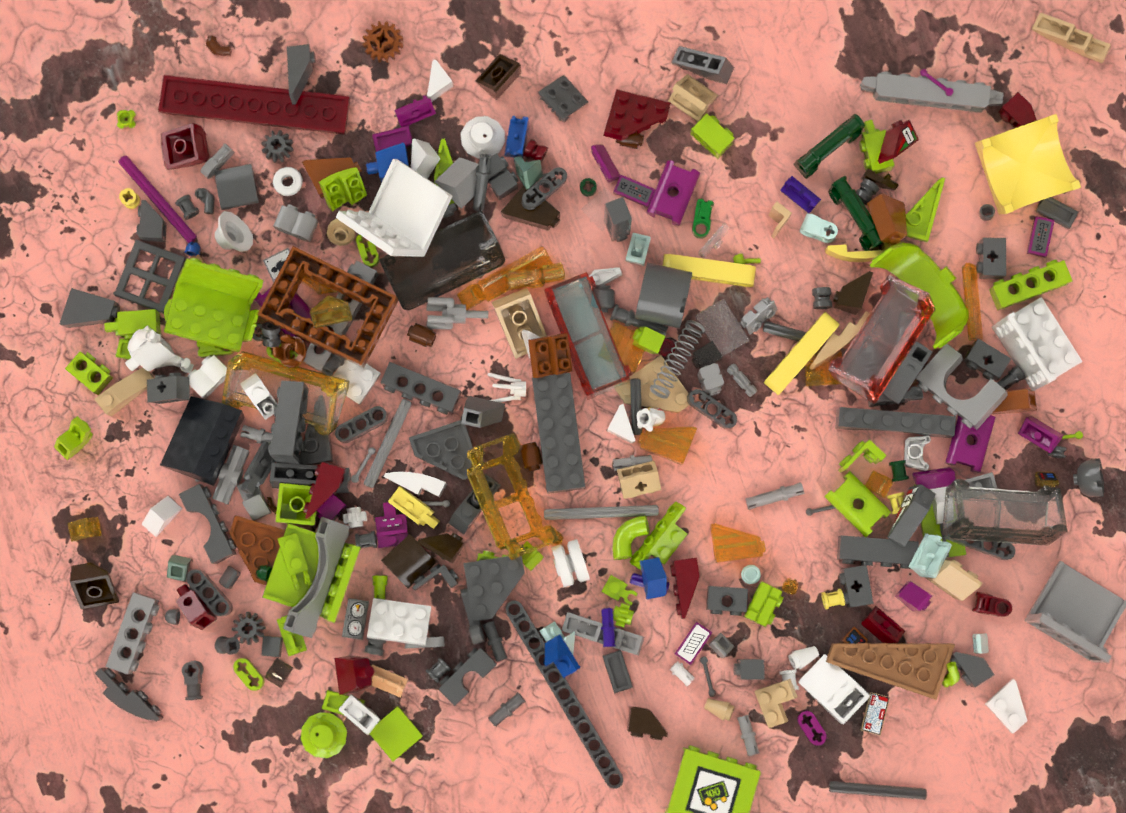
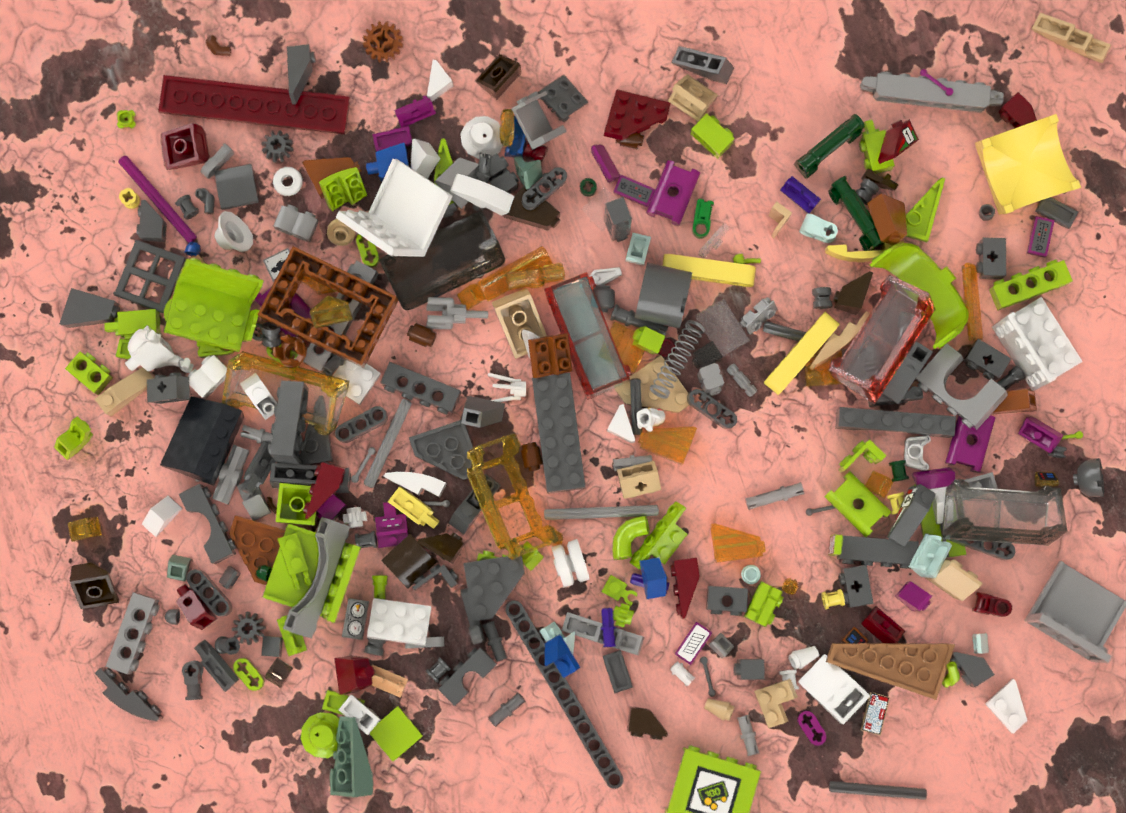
none -> dark grey hinge [194,640,239,692]
none -> sand green wedge [330,716,374,798]
none -> white slope [450,174,514,216]
none -> clear yellow tile [499,109,514,147]
none -> light grey panel [511,91,567,150]
none -> lime tile [828,534,843,556]

